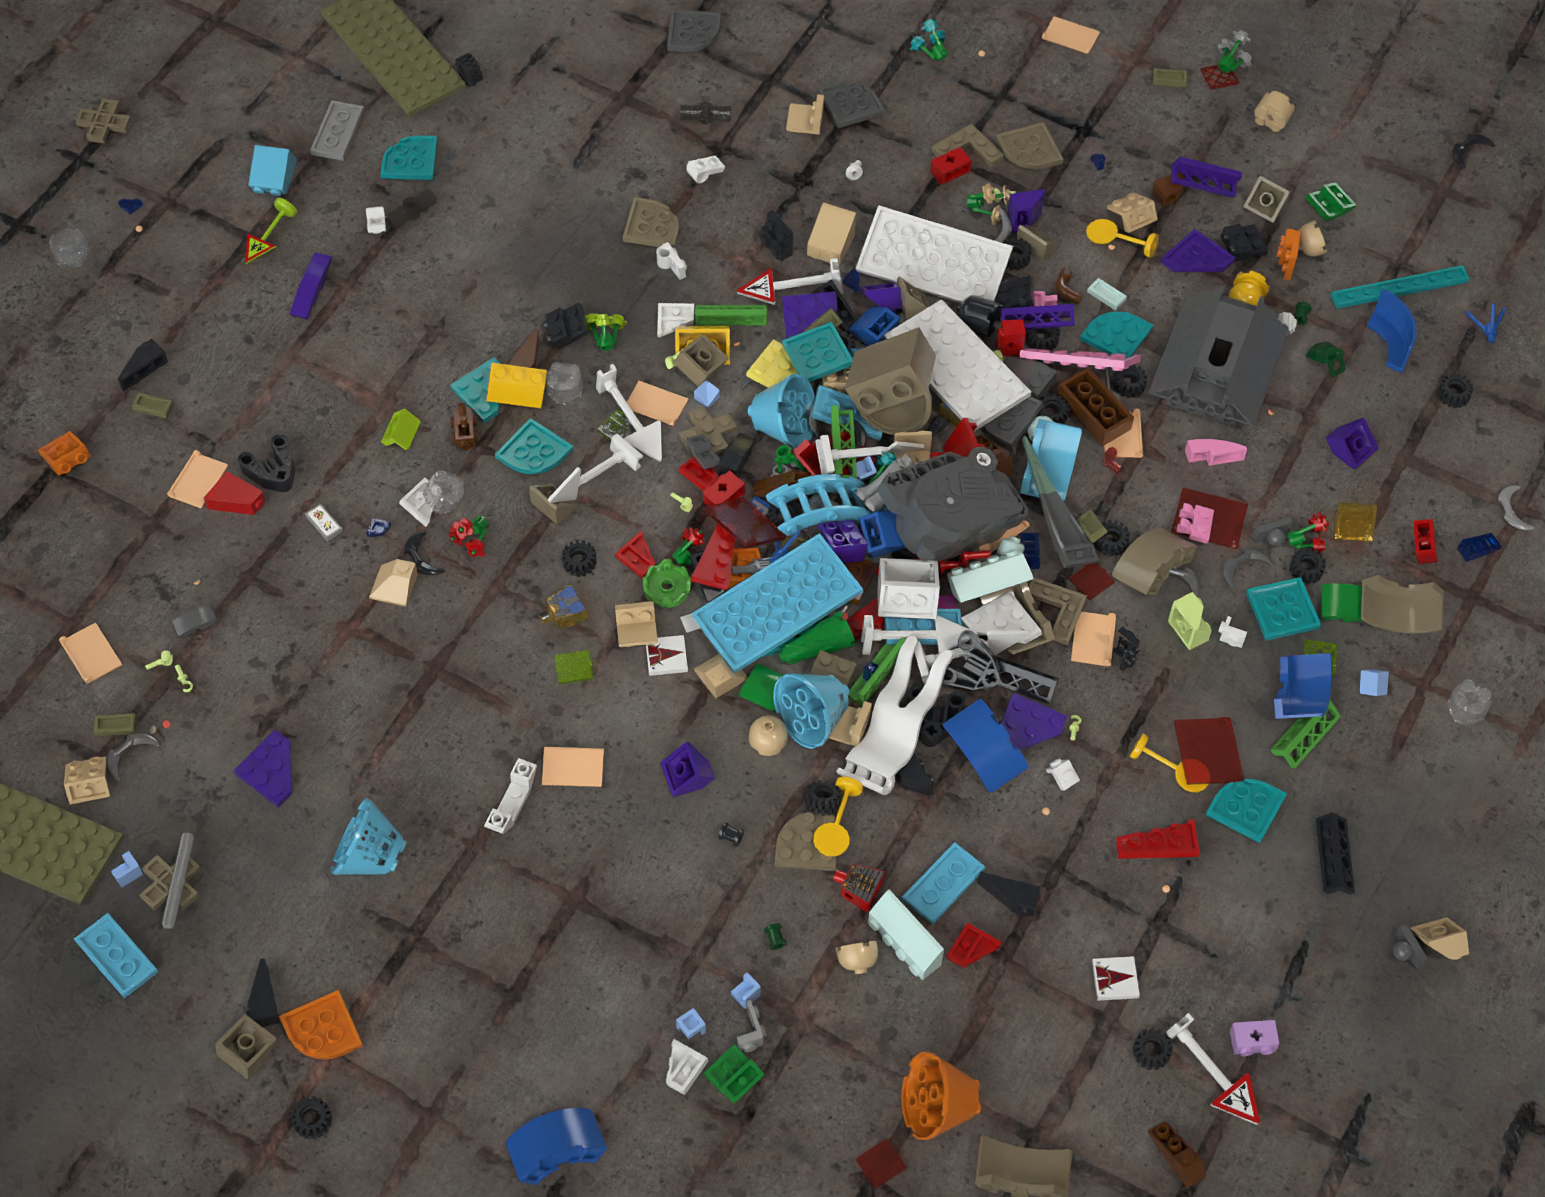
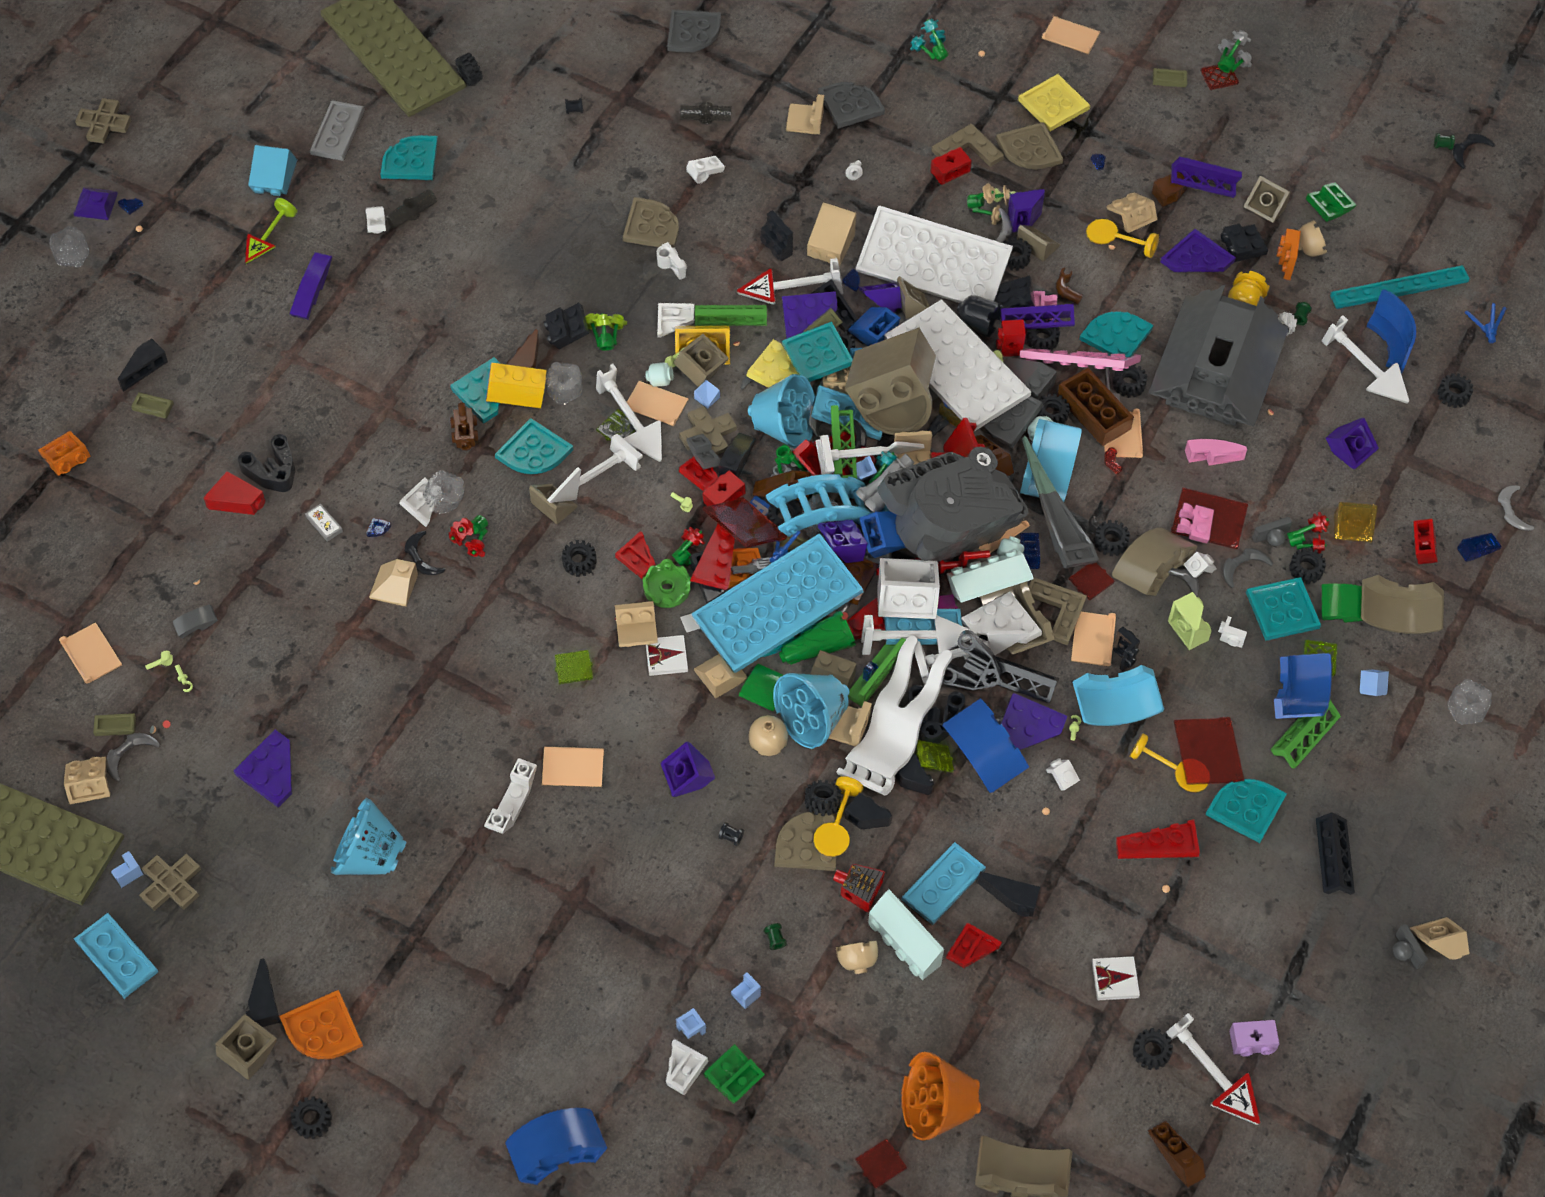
light grey axle [162,833,194,929] -> none
light nougat piece [167,450,229,509] -> none
lime panel [381,408,421,450] -> none
torso [539,583,588,629] -> none
light grey bracket [737,1000,766,1052] -> none
olive tile [1076,509,1108,543] -> none
light aqua tile [1087,278,1127,311] -> none
tan brick [1254,91,1295,132] -> none
dark green piece [1306,342,1345,377] -> none
none -> dark purple slope [74,187,118,220]
none -> black bush [565,98,583,114]
none -> light aqua head [646,362,674,387]
none -> black slope [845,793,892,830]
none -> clear neon green piece [916,740,954,772]
none -> light yellow plate [1018,74,1090,131]
none -> medium azure panel [1072,665,1164,726]
none -> white bracket [1184,552,1217,578]
none -> white piece [1322,315,1409,403]
none -> dark green bush [1434,133,1455,150]

